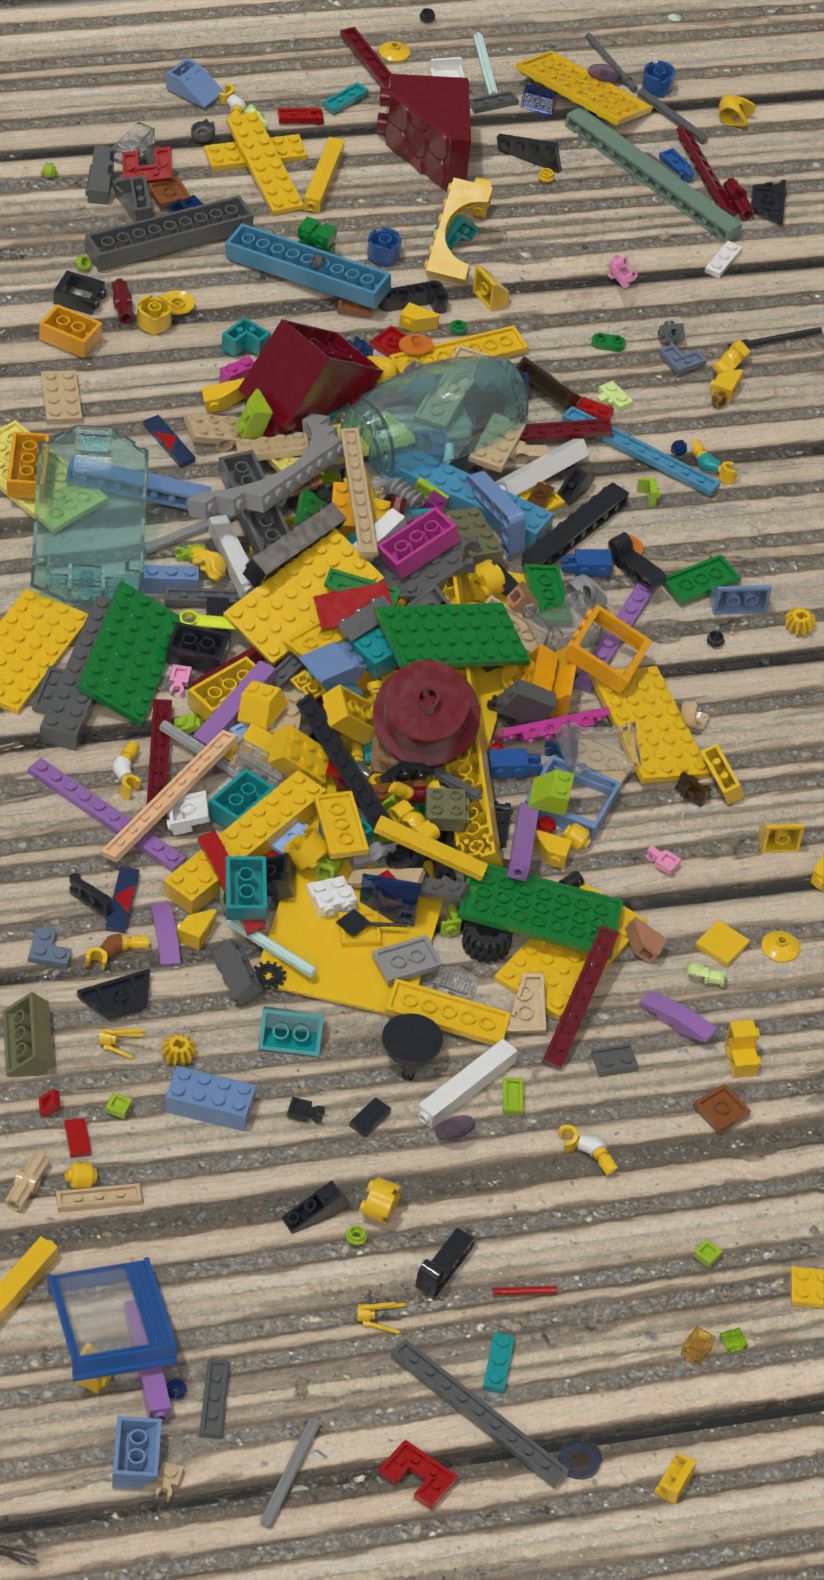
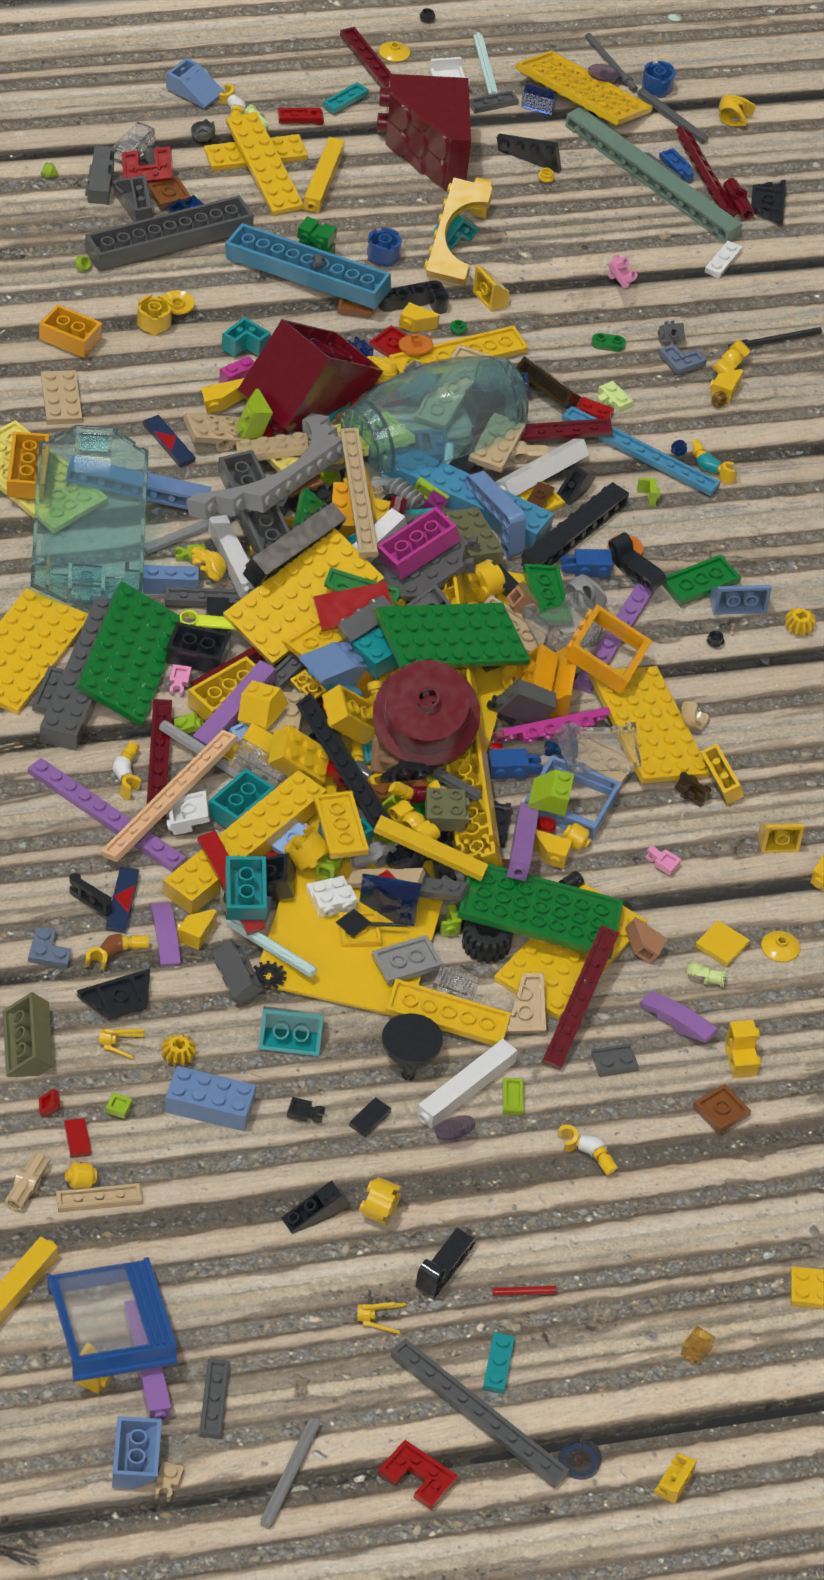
black window [53,270,107,315] -> none
dark red piece [112,278,133,324] -> none
clear blue plate [166,1378,187,1399] -> none
lime plate [346,1225,367,1246] -> none
lime plate [693,1239,723,1268] -> none
clear neon green tile [719,1327,748,1354] -> none

